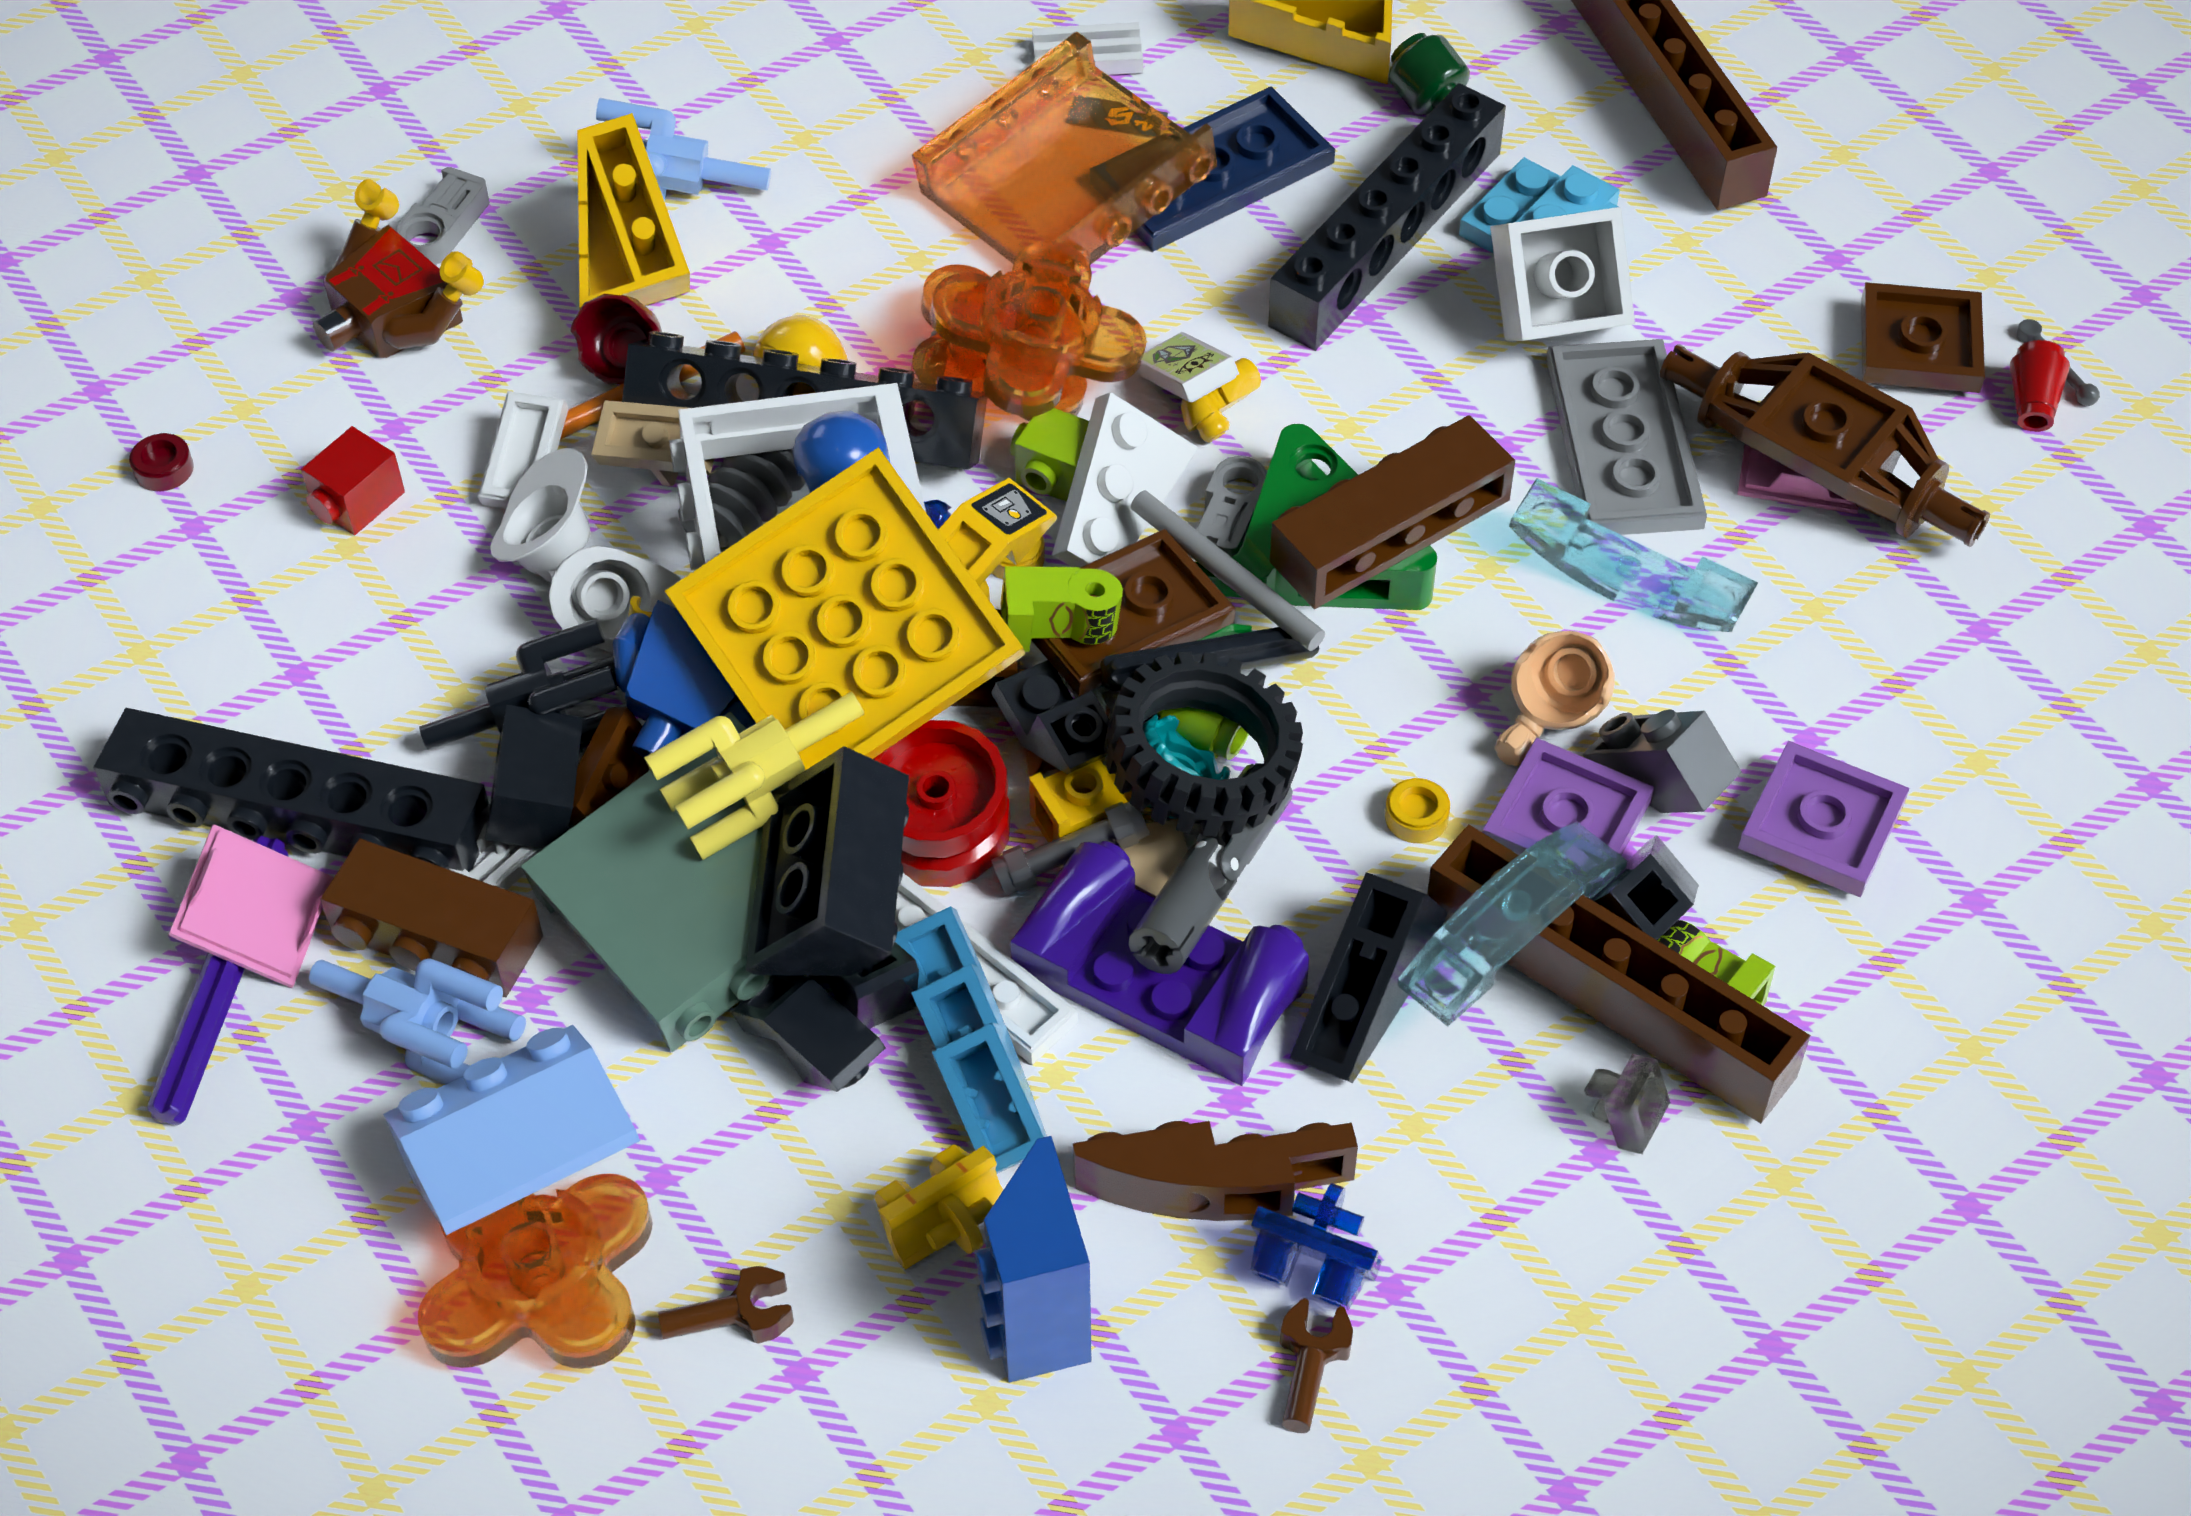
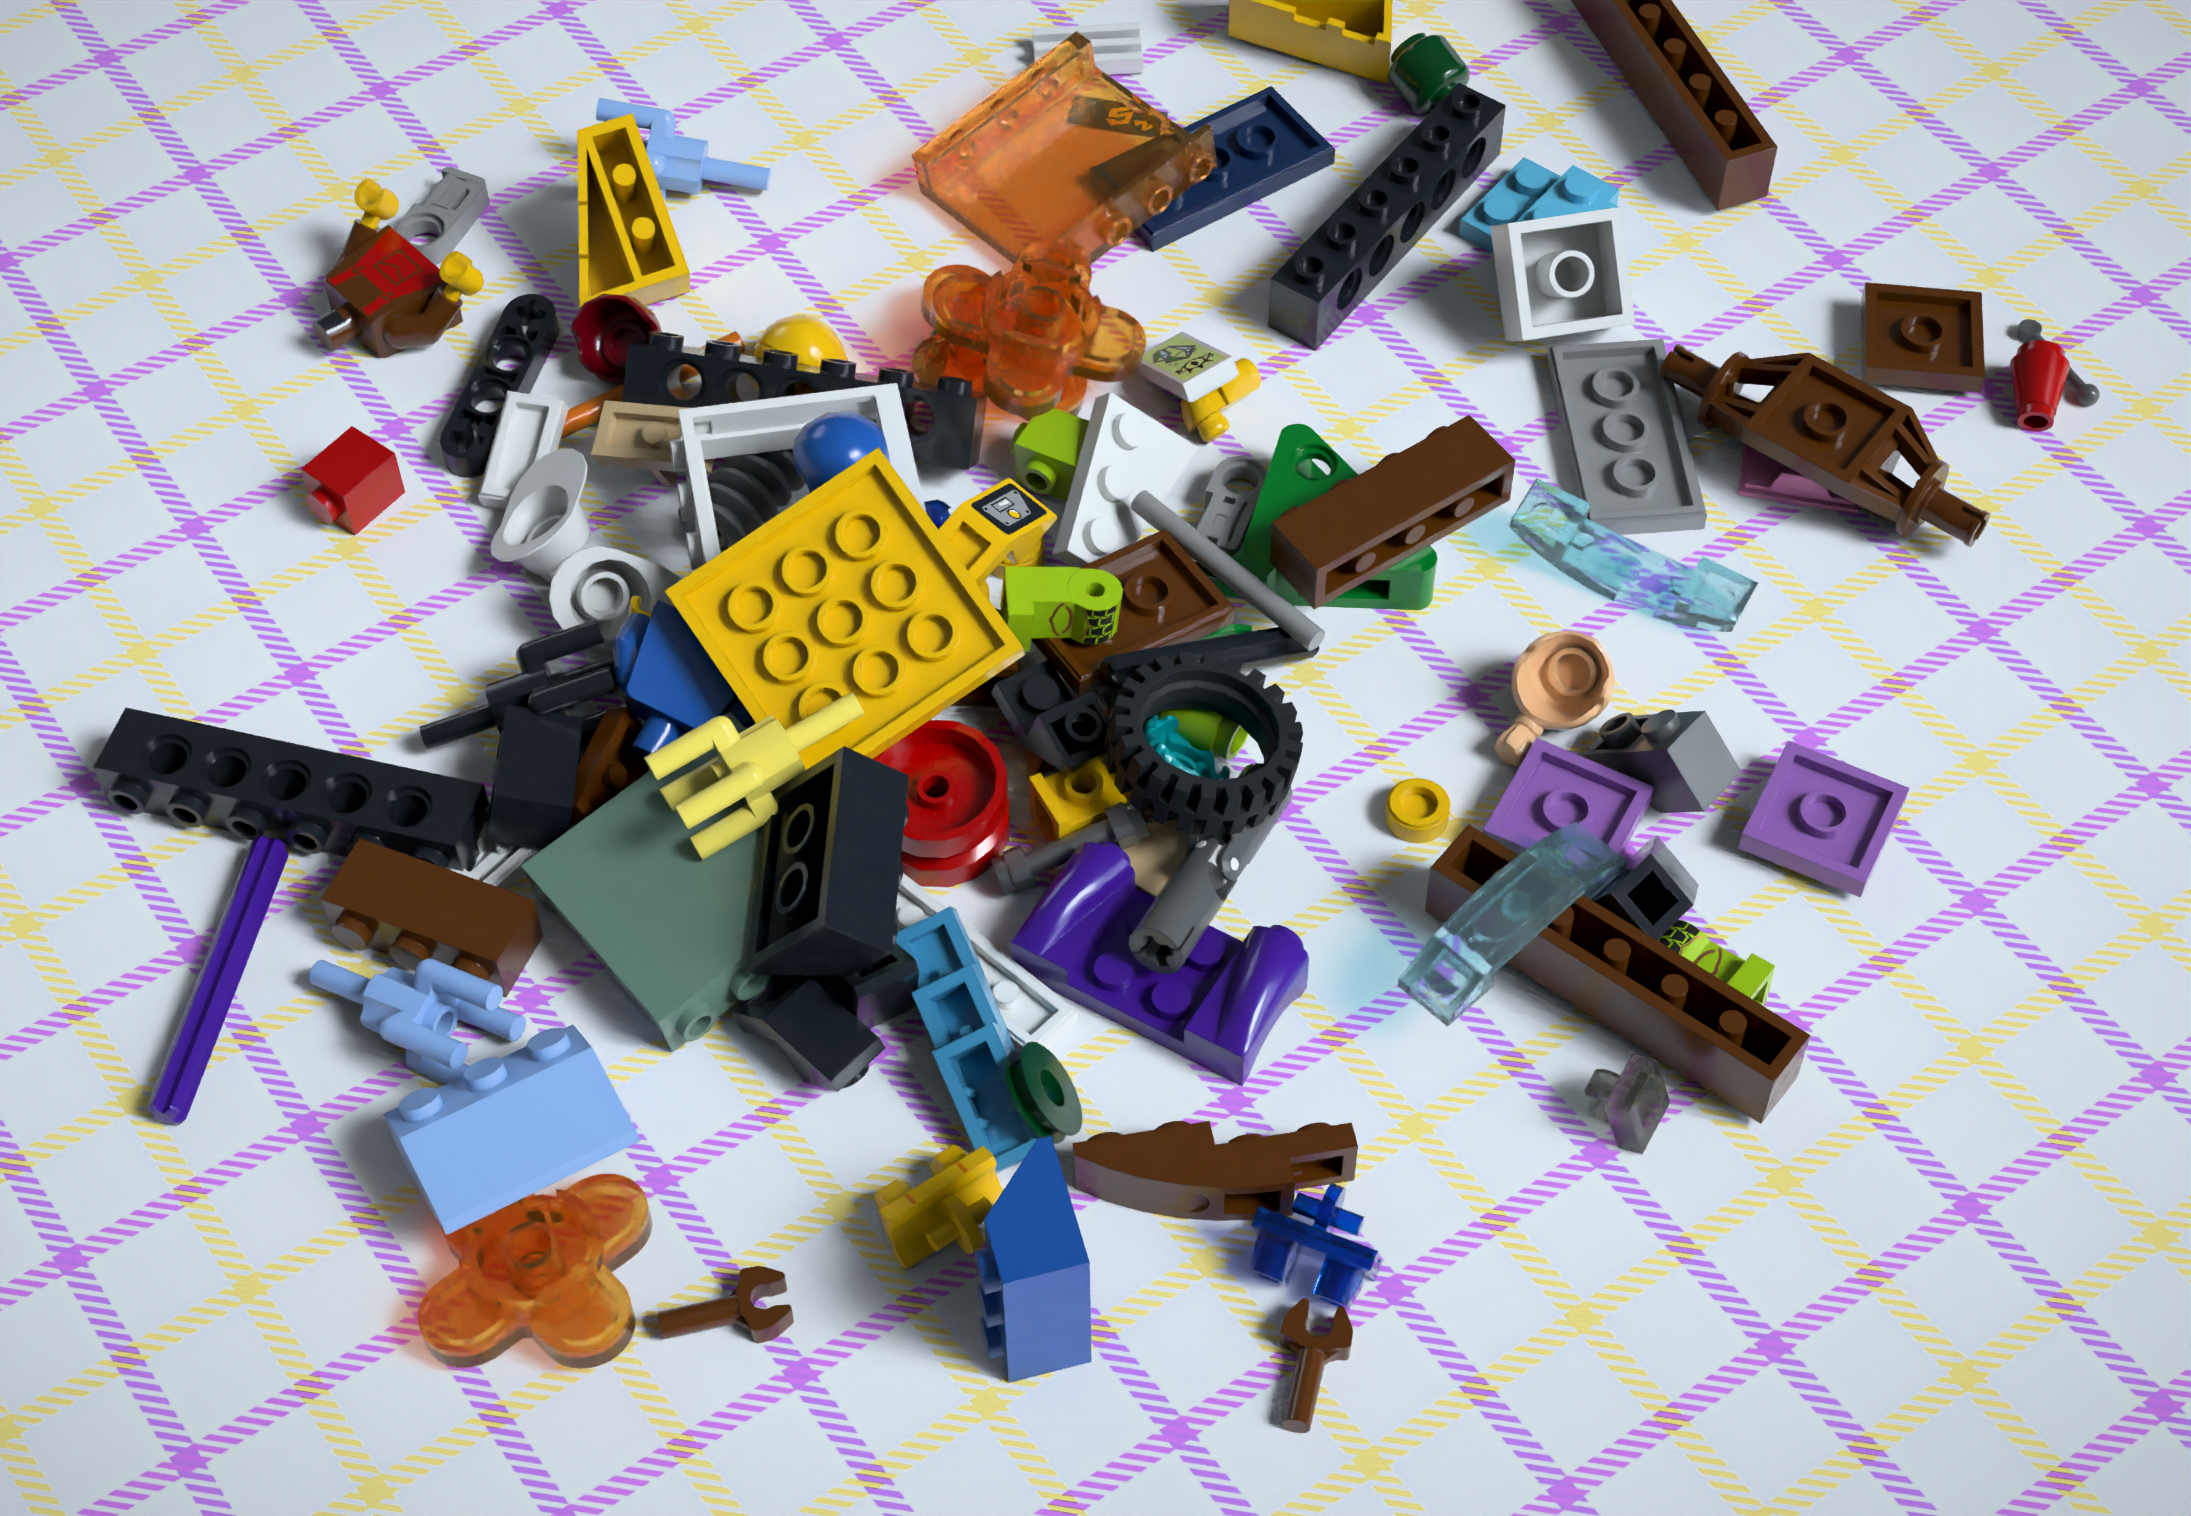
dark red tile [129,433,194,492] -> none
bright pink piece [168,824,334,988] -> none
black slope [1289,872,1448,1084] -> none
none -> black beam [440,294,559,478]
none -> dark green piece [1005,1041,1082,1144]

